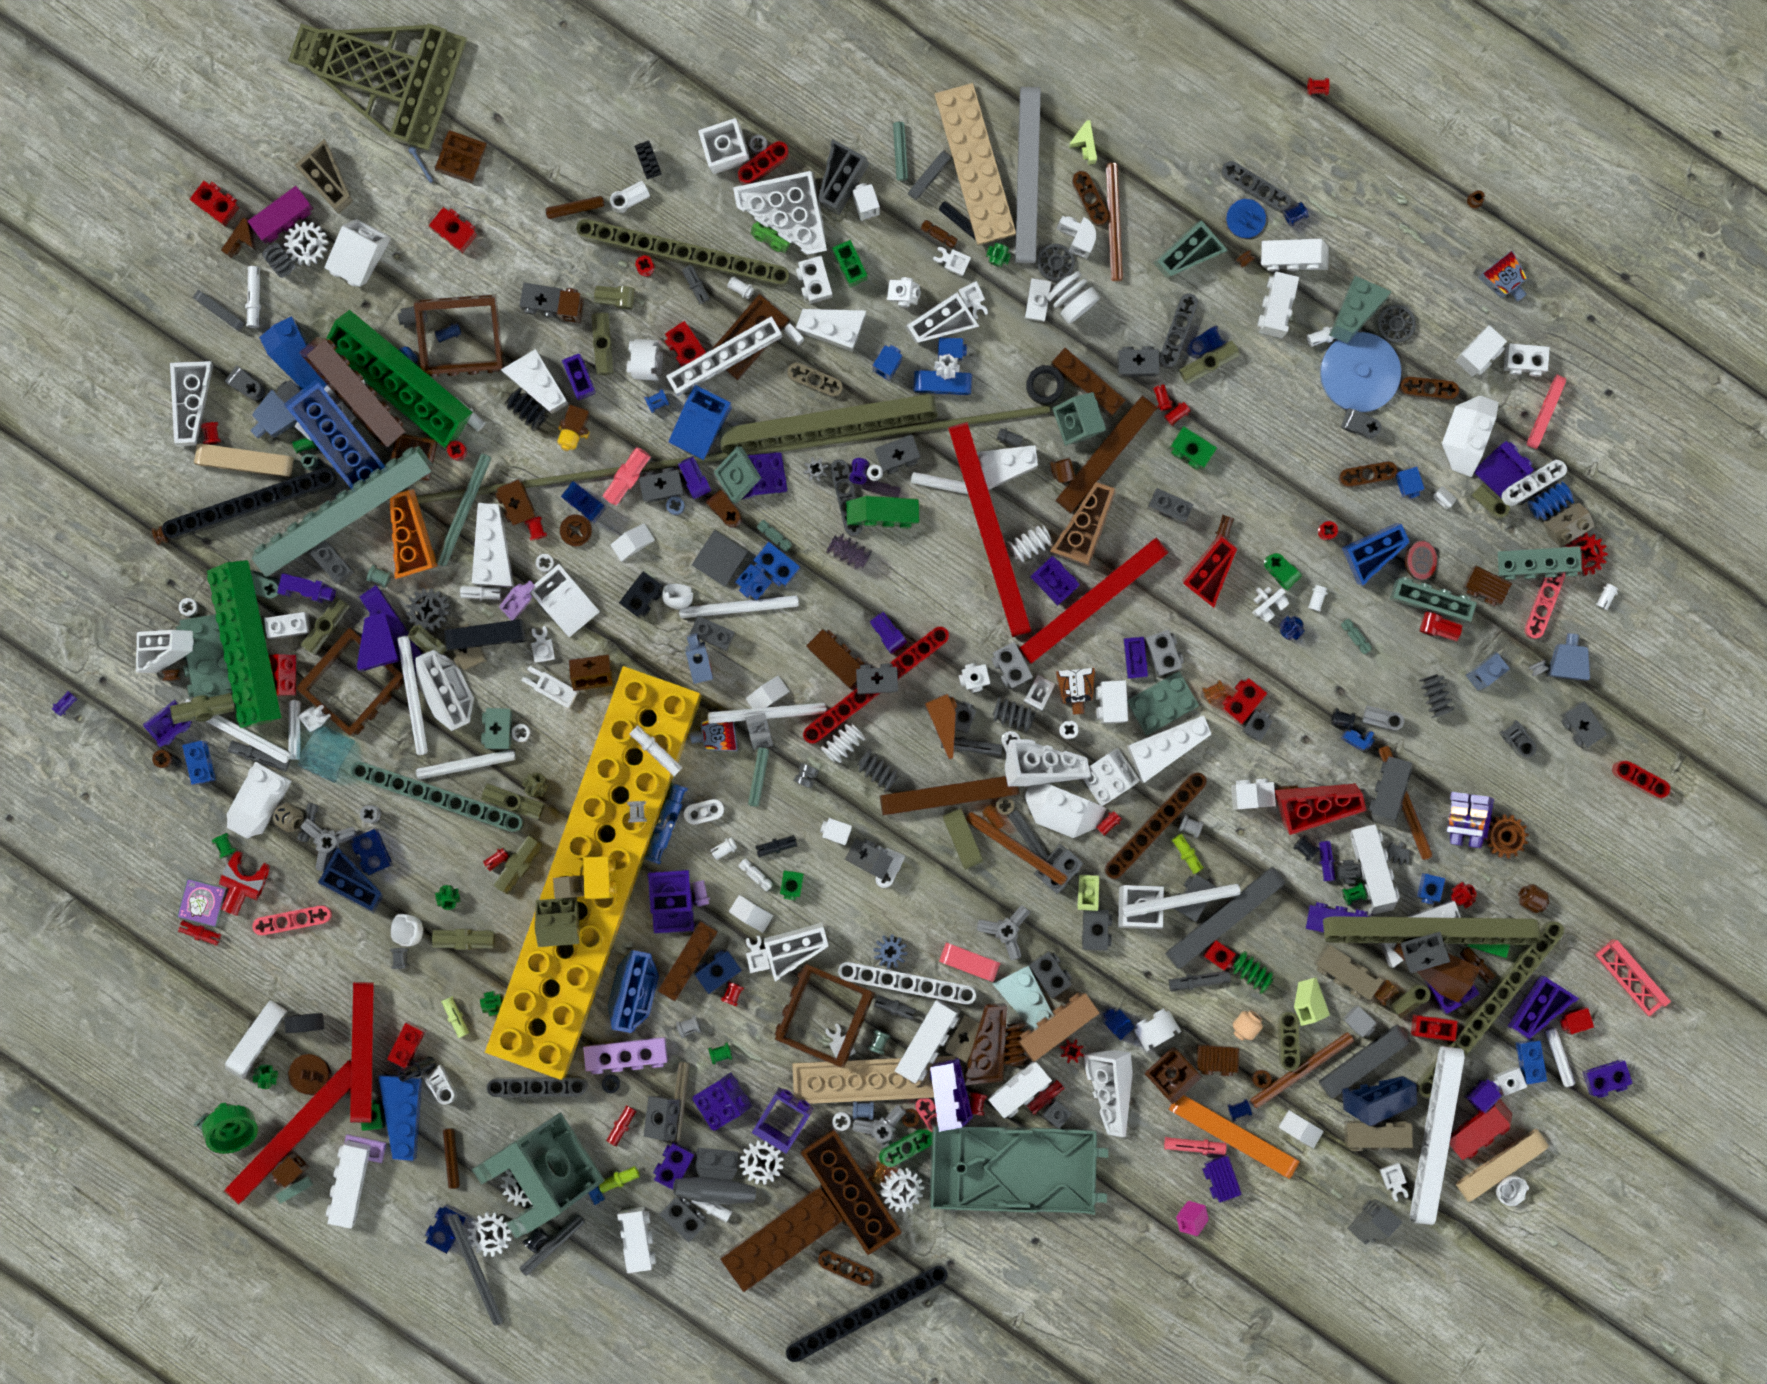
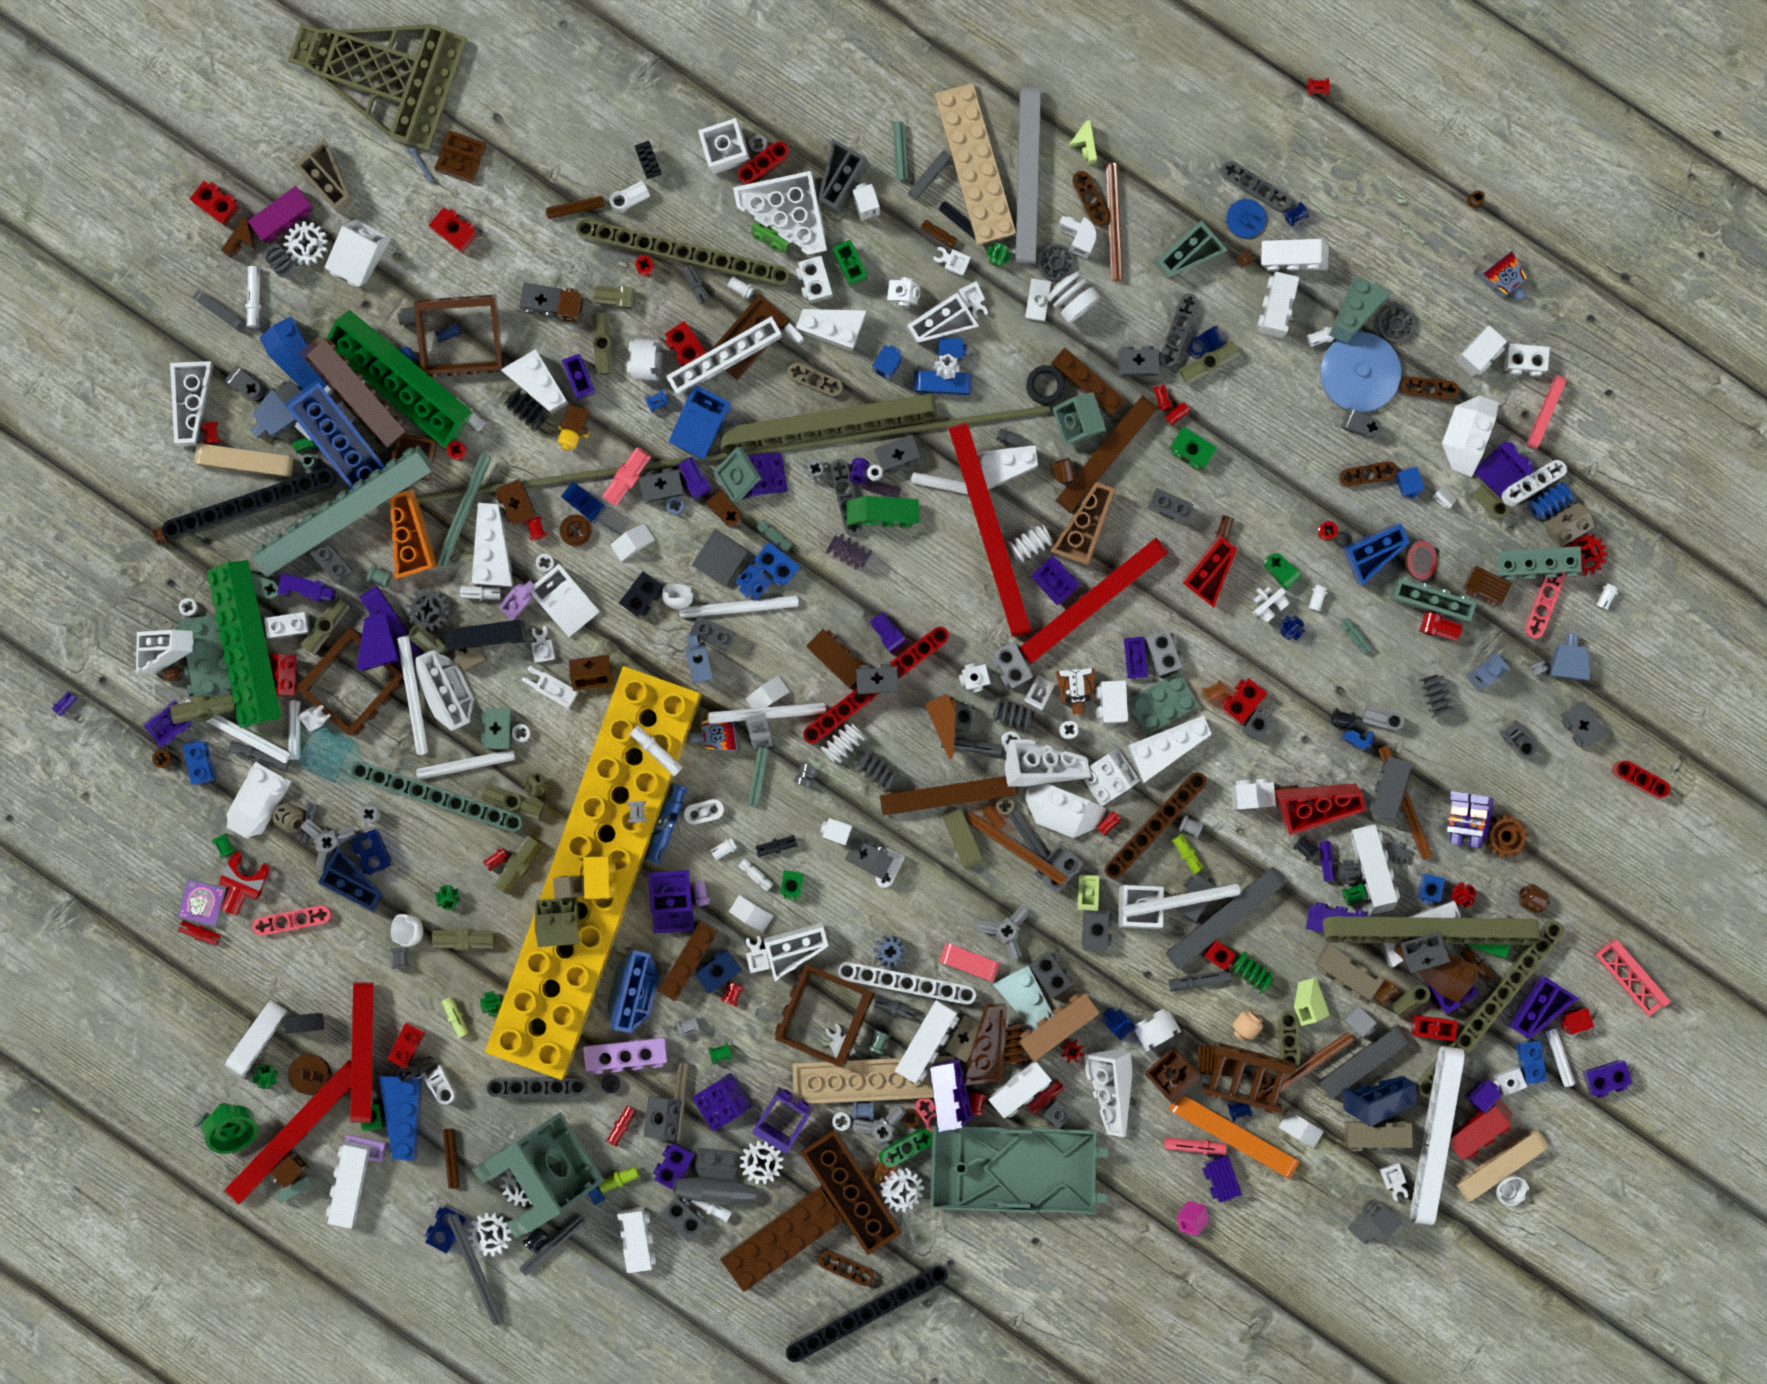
none -> reddish brown fence [1202,1041,1295,1114]

